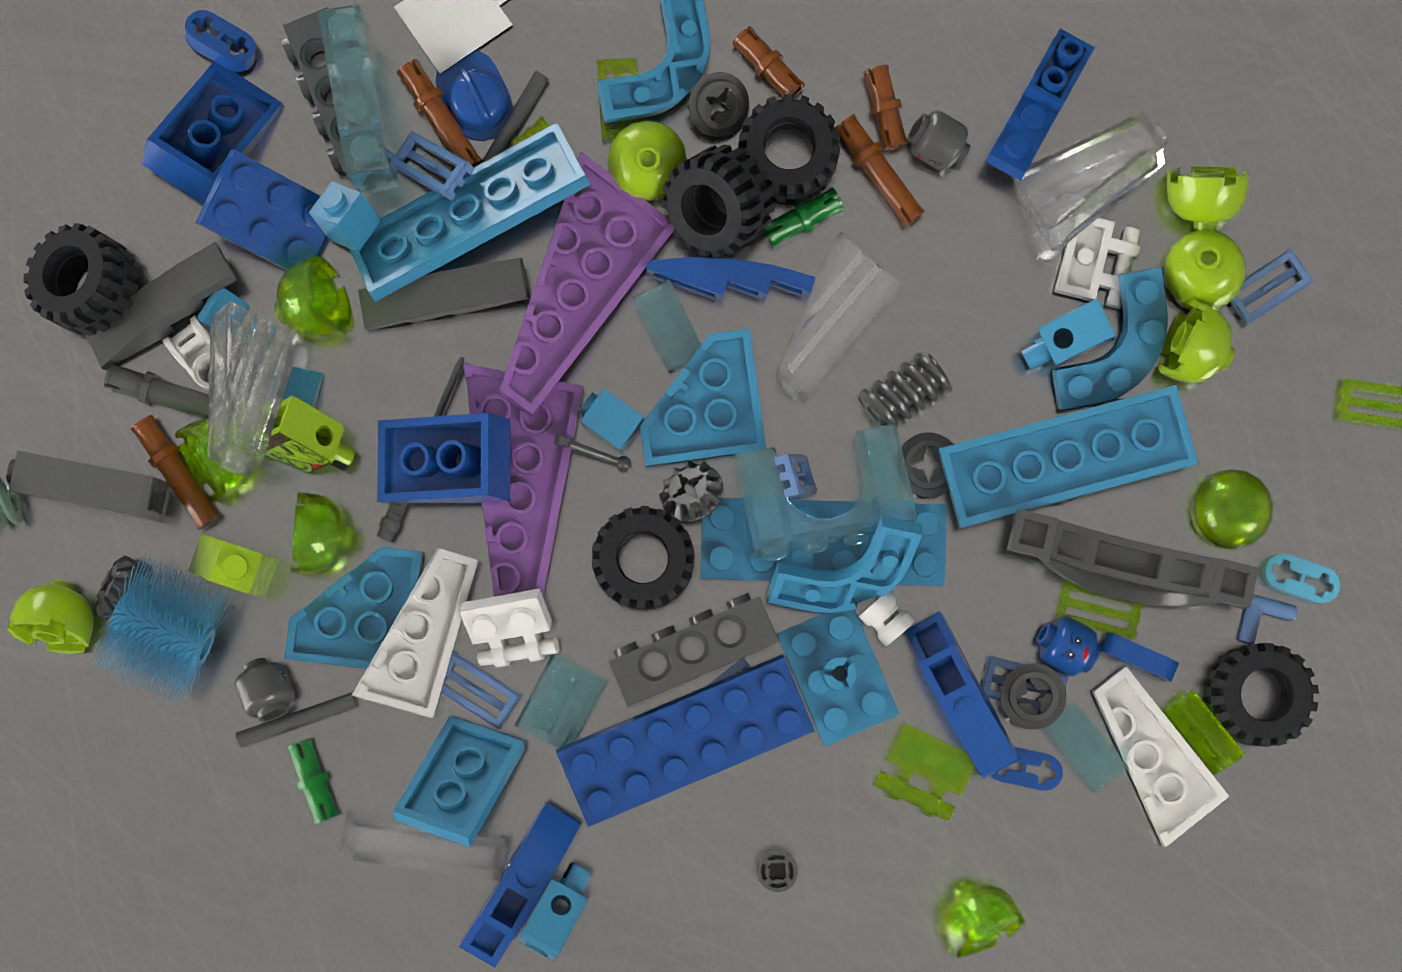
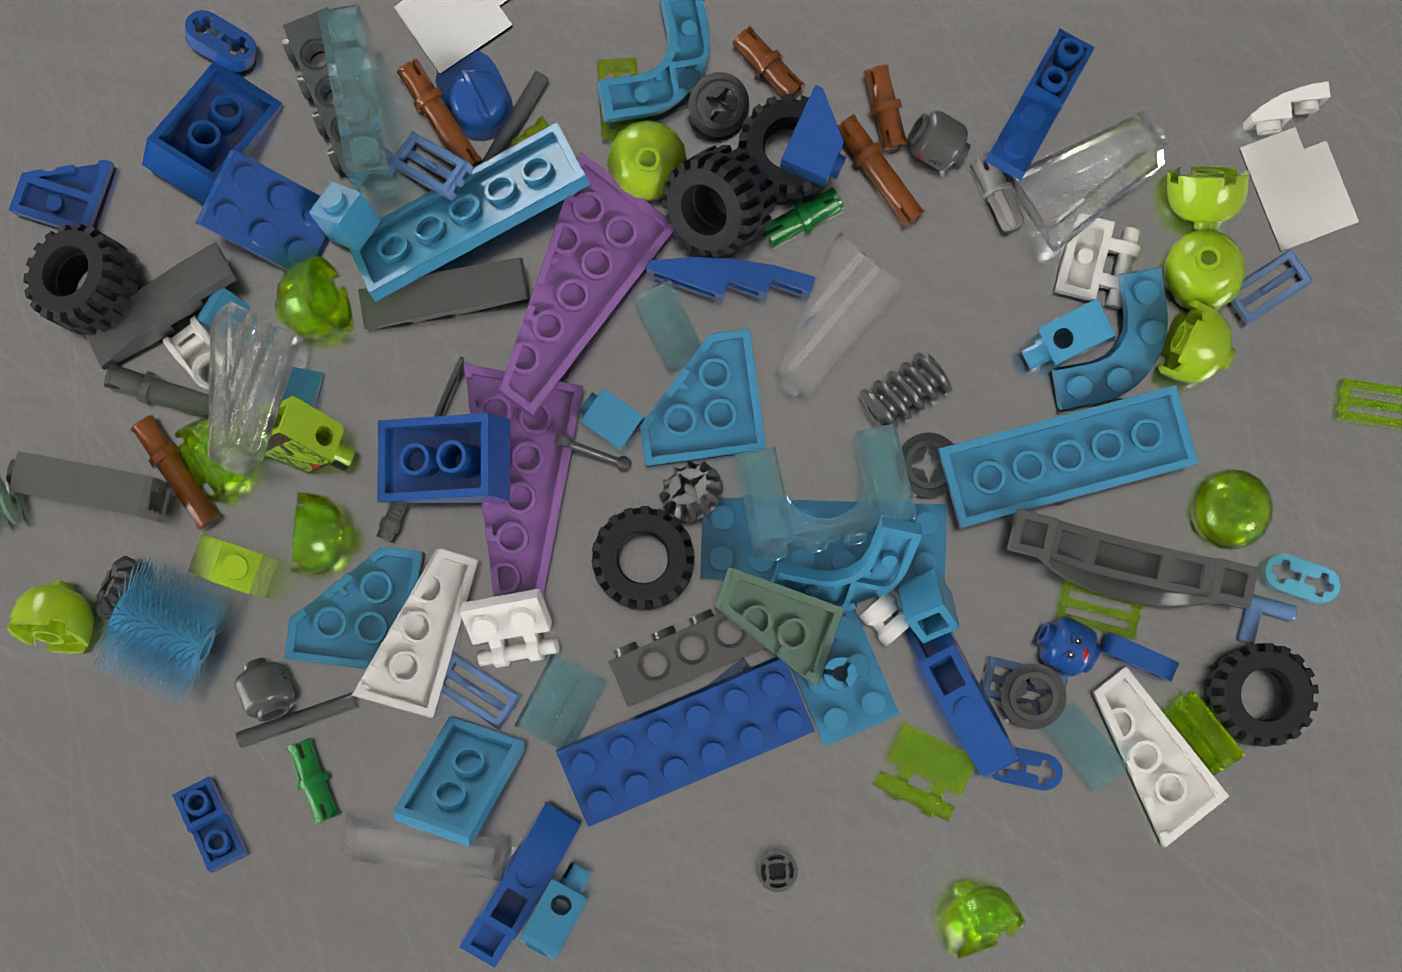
medium blue tile [774,454,817,498] -> none
none -> blue wing [9,160,114,228]
none -> blue slope [172,776,249,873]
none -> sand green wing [715,567,844,686]
none -> blue slope [780,85,847,187]
none -> dark azure brick [898,568,960,643]
none -> light grey axle [970,151,1024,232]
none -> white sticker [1240,127,1359,251]
none -> white slope [1243,81,1331,135]

